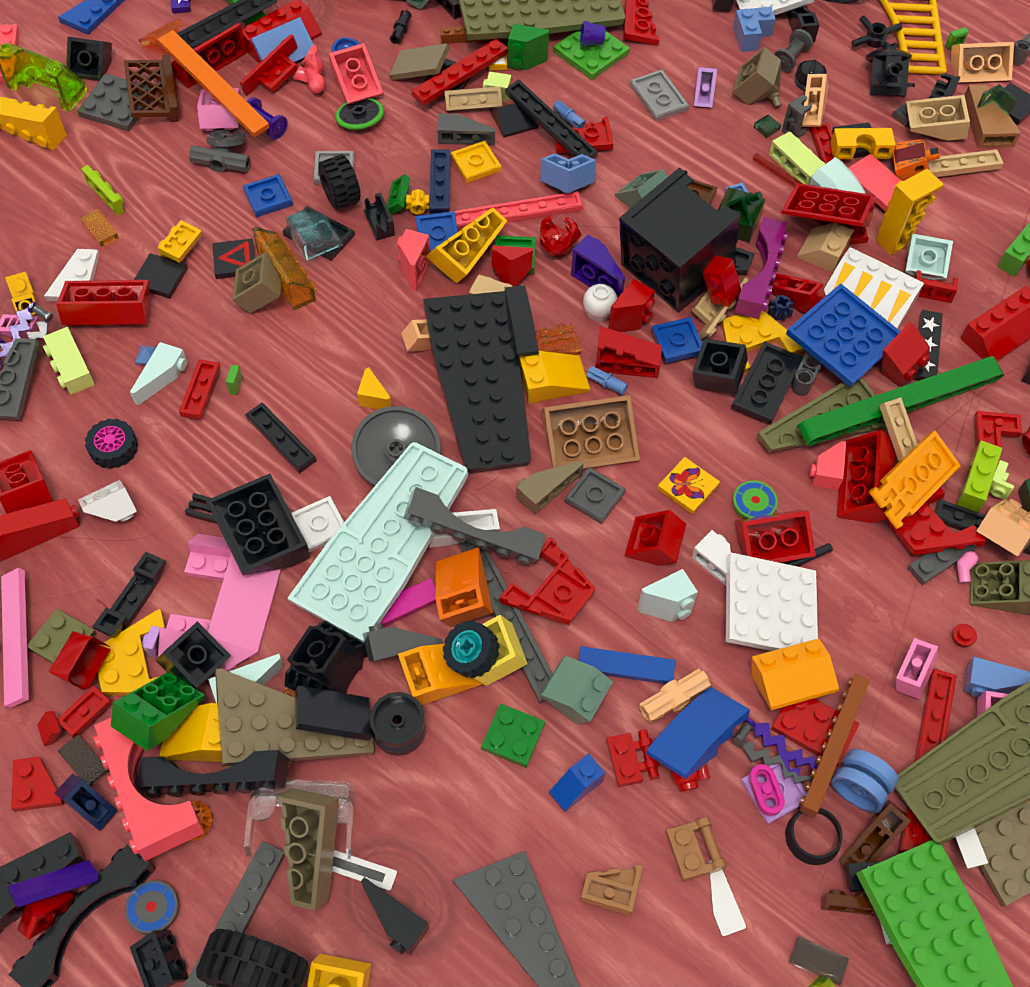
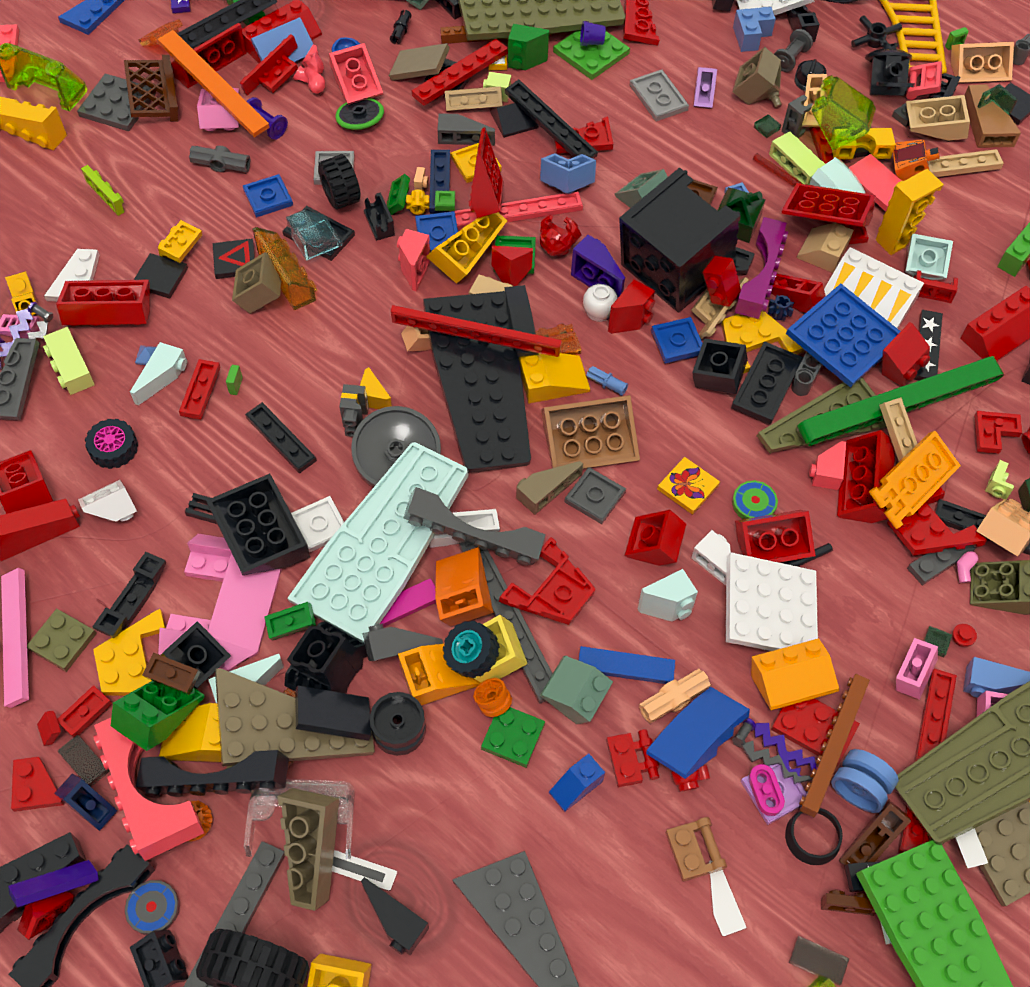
red piece [48,631,111,690] -> none
black slope [66,36,112,80] -> none
clear yellow tile [80,209,119,247] -> none
lavender plate [142,626,161,658] -> none
dark grey tile [206,130,246,147] -> none
medium blue axle [553,100,586,129] -> none
medium nougat wing [580,865,643,916] -> none
red wedge [595,326,662,378] -> none
lime arch [956,440,1002,512] -> none
none -> reddish brown plate [142,652,200,695]
none -> green plate [264,602,316,640]
none -> dark grey hips [339,384,369,437]
none -> red tile [390,305,562,357]
none -> light nougat plate [414,167,429,191]
none -> bright green tile [435,191,455,211]
none -> red slope [469,127,504,218]
none -> orange wheel [473,678,512,717]
none -> clear neon green windscreen [811,75,876,151]
none -> coral plate [906,61,942,100]
none -> clear green tile [924,626,952,658]

